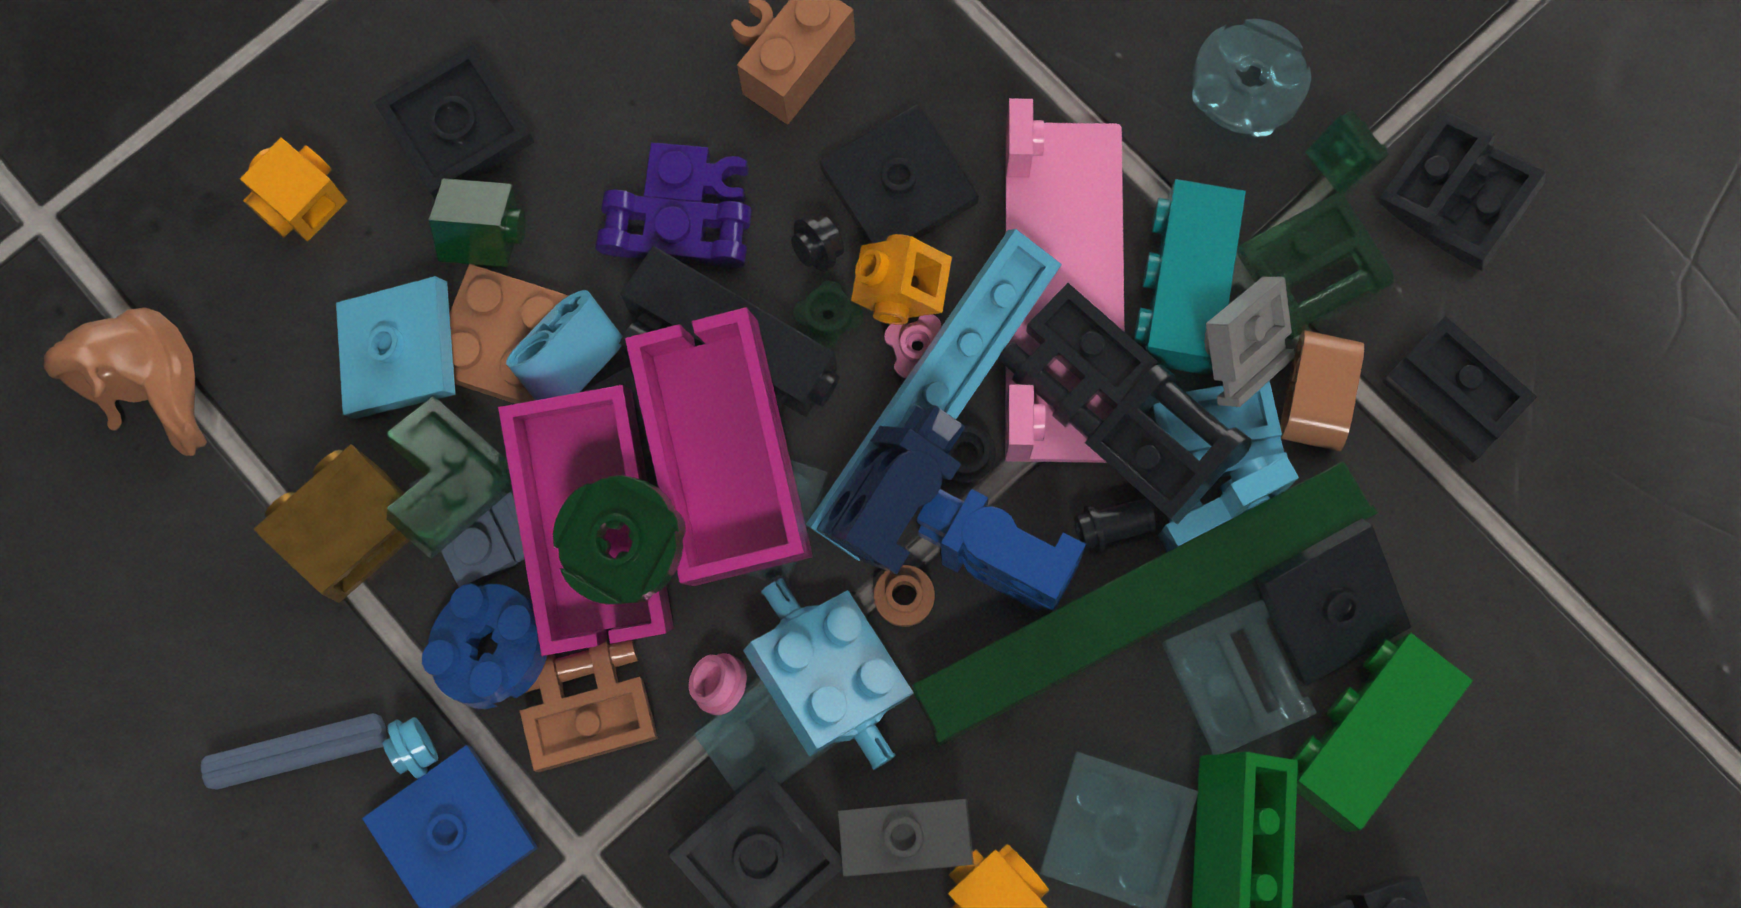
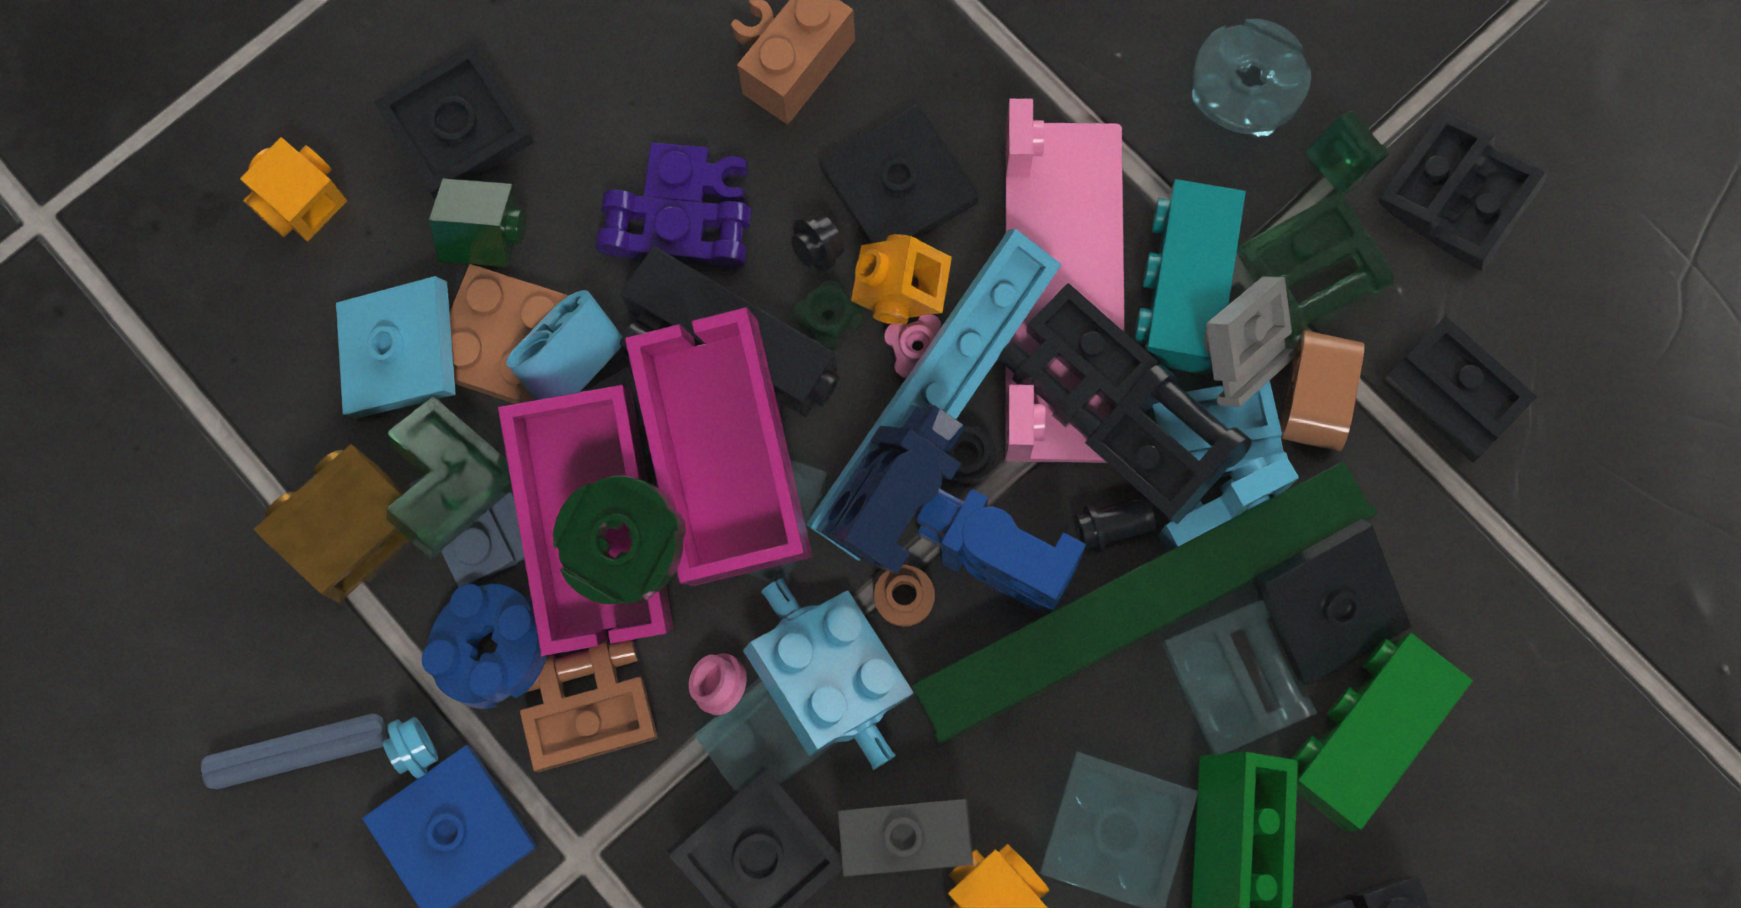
nougat piece [43,307,207,456] -> none

